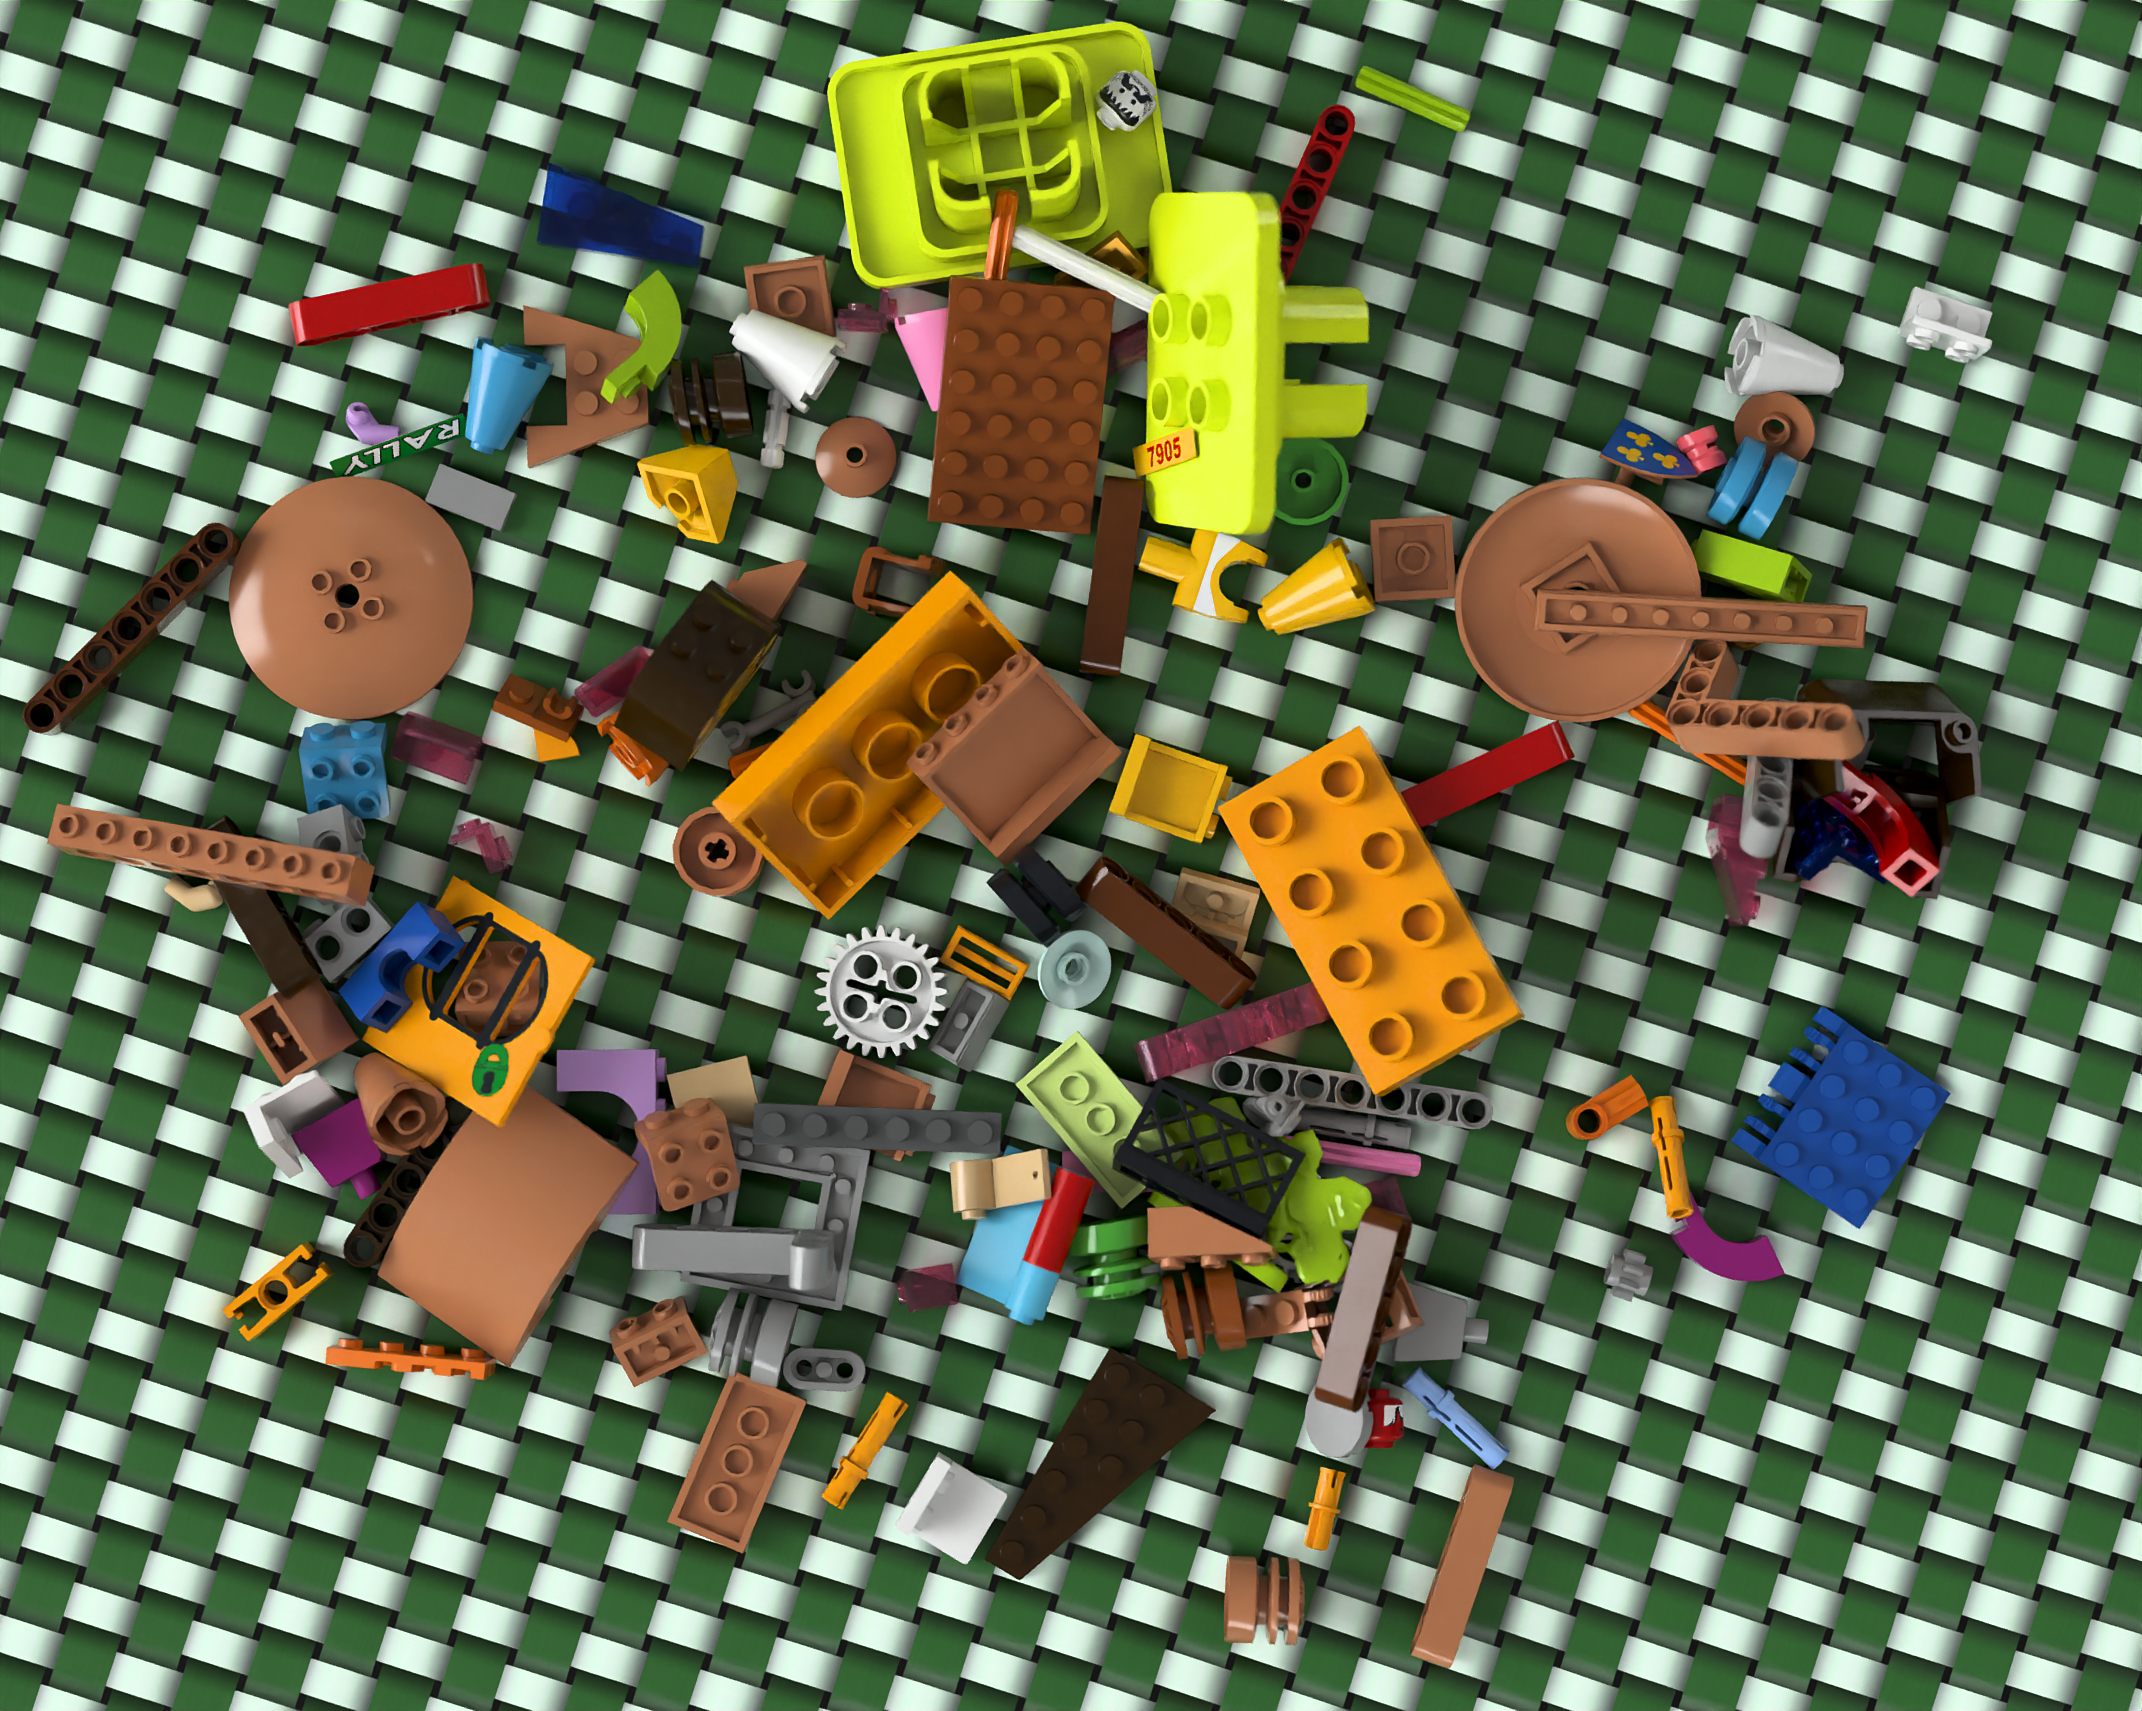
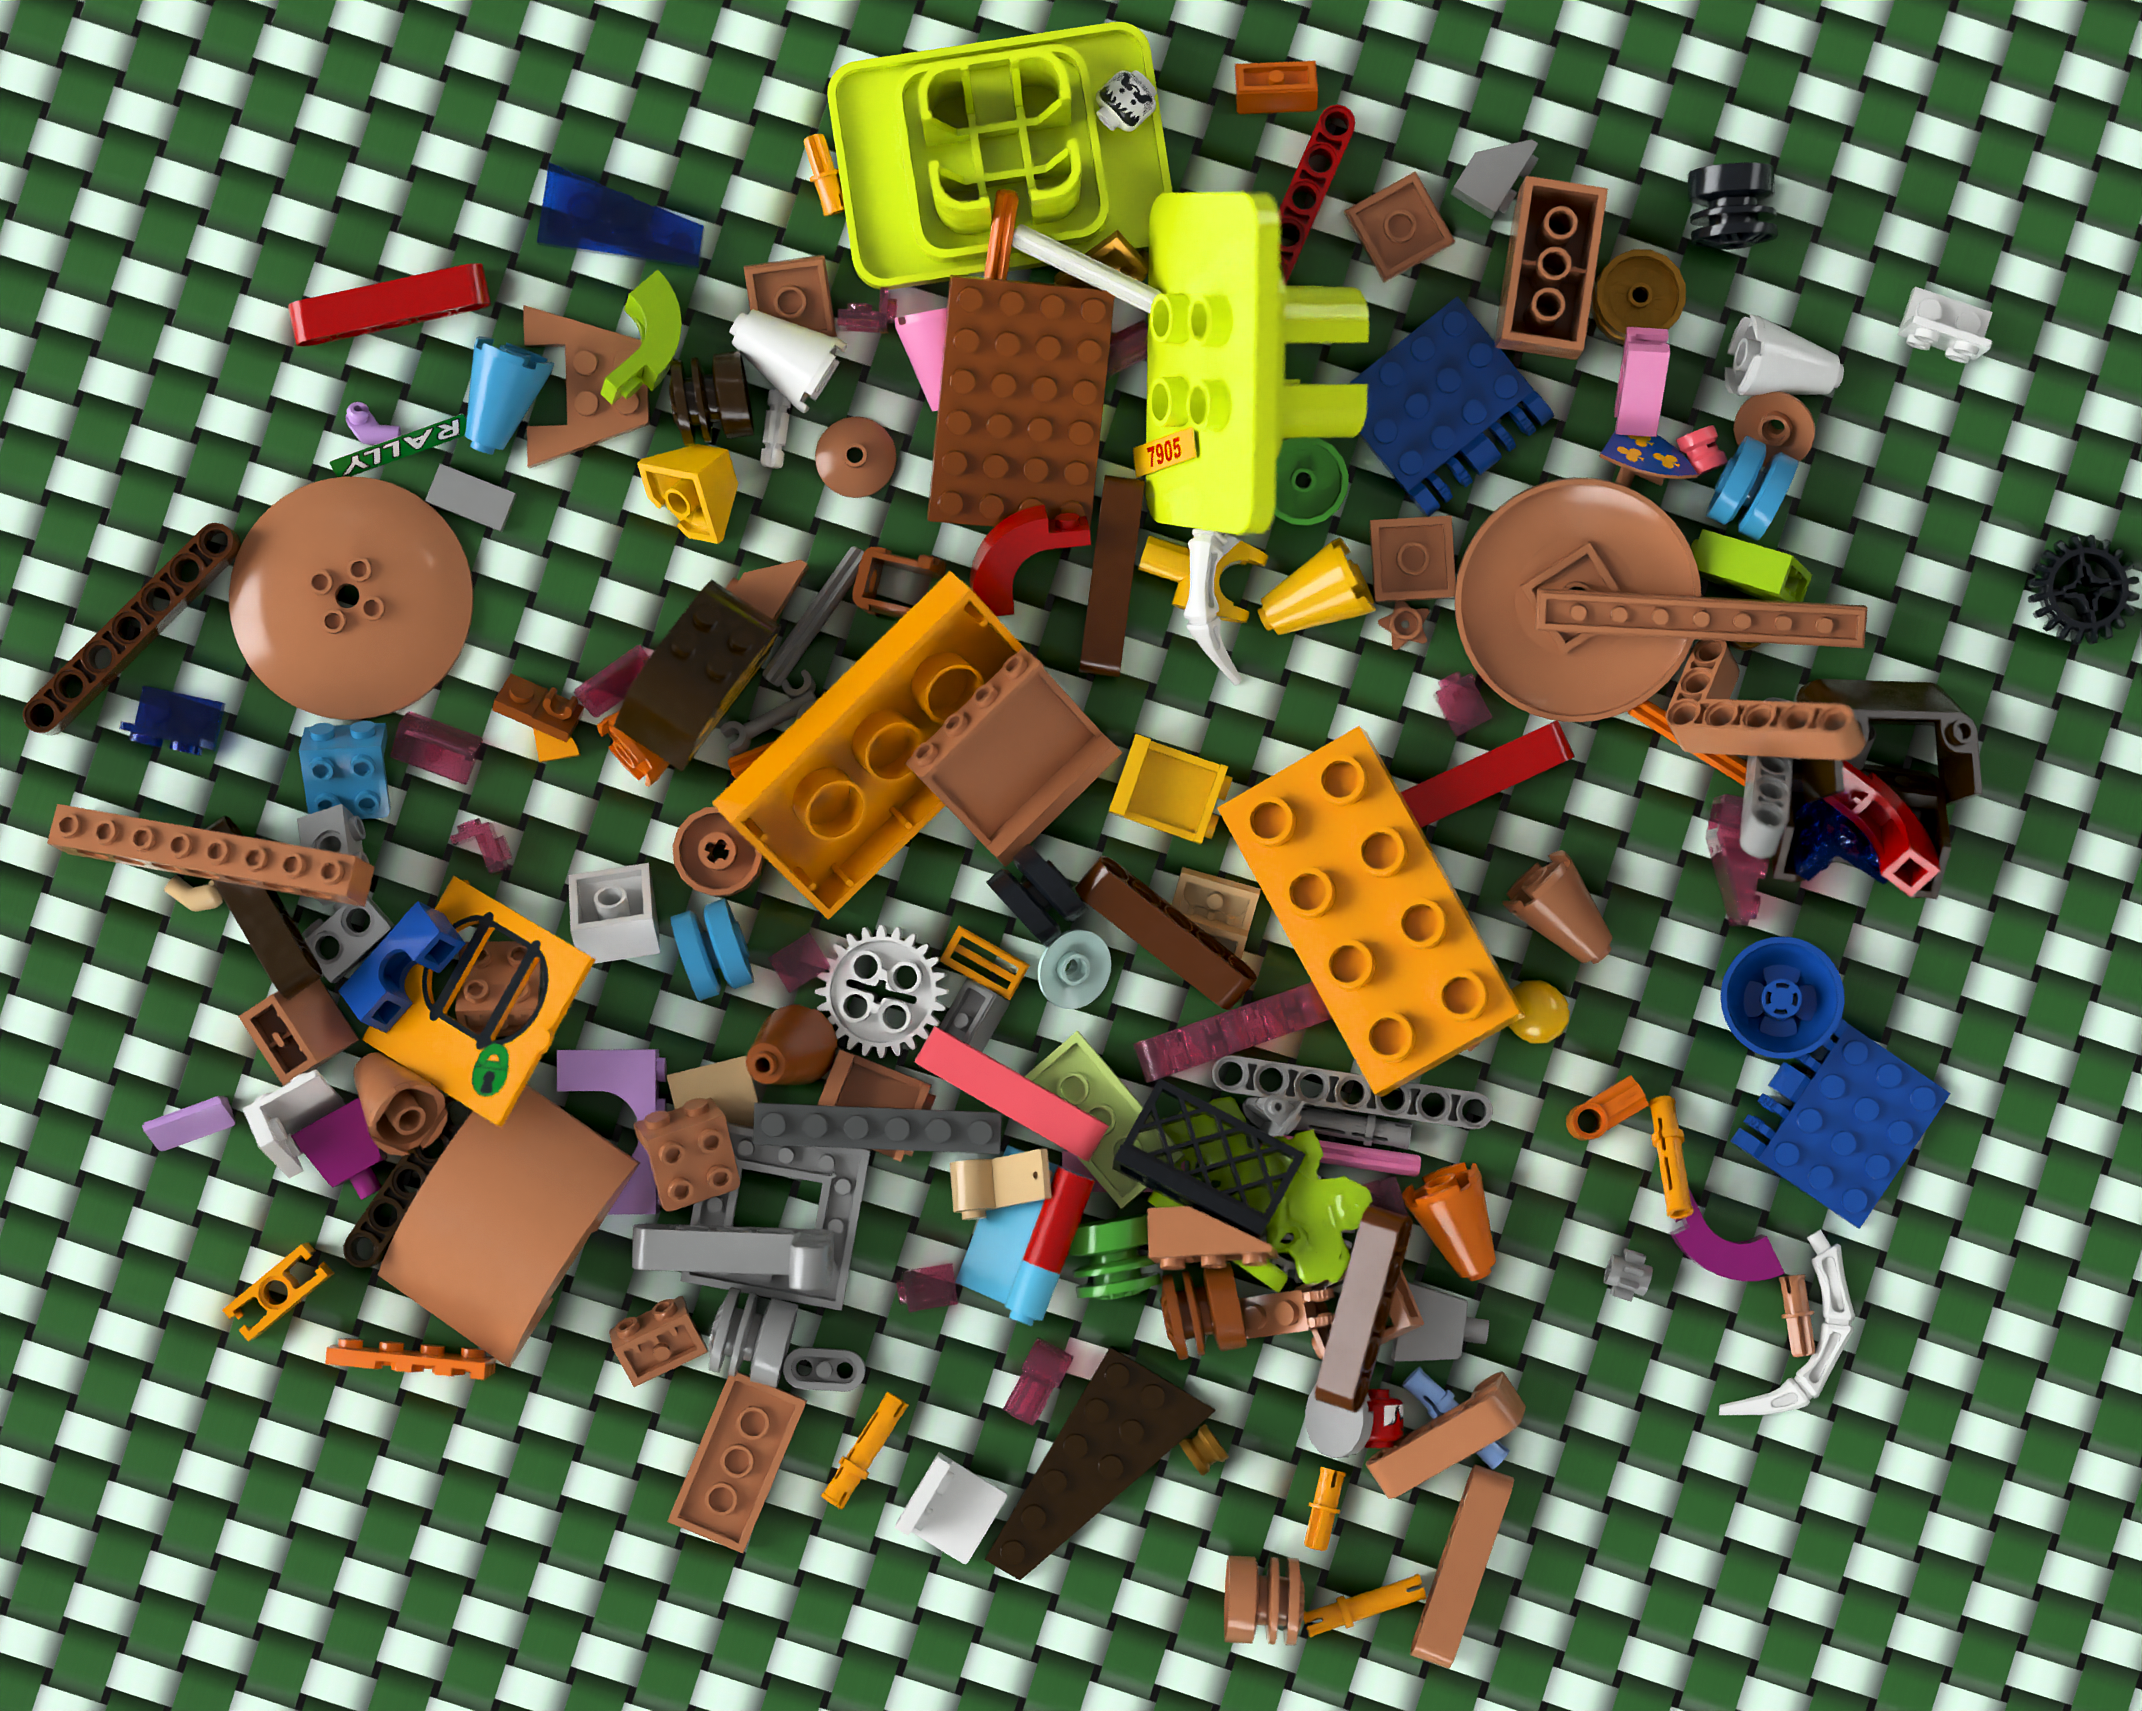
lime axle [1355,66,1471,132] -> none
none -> clear blue bracket [119,686,225,756]
none -> lavender slope [142,1096,236,1151]
none -> white slope [568,863,660,964]
none -> dark azure wheel [670,898,755,1001]
none -> dark orange cone [746,1004,837,1085]
none -> light grey axle [762,546,864,687]
none -> clear pink panel [768,932,830,993]
none -> light orange axle [804,133,845,217]
none -> coral beam [914,1026,1109,1162]
none -> red arch [970,505,1091,616]
none -> clear pink piece [1003,1337,1074,1426]
none -> pearl gold wheel [1179,1424,1229,1476]
none -> white animal [1183,528,1242,686]
none -> orange slope [1235,61,1318,114]
none -> light orange pin [1303,1574,1427,1638]
none -> nougat tile [1344,171,1455,283]
none -> blue hinge [1348,296,1554,517]
none -> nougat beam [1366,1372,1526,1499]
none -> nougat plate [1378,601,1430,650]
none -> orange cone [1402,1162,1496,1281]
none -> clear pink bracket [1433,671,1493,738]
none -> light grey slope [1451,139,1539,220]
none -> nougat brick [1495,176,1608,360]
none -> nougat cone [1503,850,1613,964]
none -> yellow hair [1508,980,1570,1043]
none -> pearl gold wheel [1591,249,1686,345]
none -> bright pink piece [1614,327,1670,437]
none -> black wheel [1687,162,1778,249]
none -> white animal [1719,1229,1855,1415]
none -> blue piece [1721,937,1844,1059]
none -> nougat axle [1779,1274,1816,1357]
none -> black gear [2027,535,2140,645]

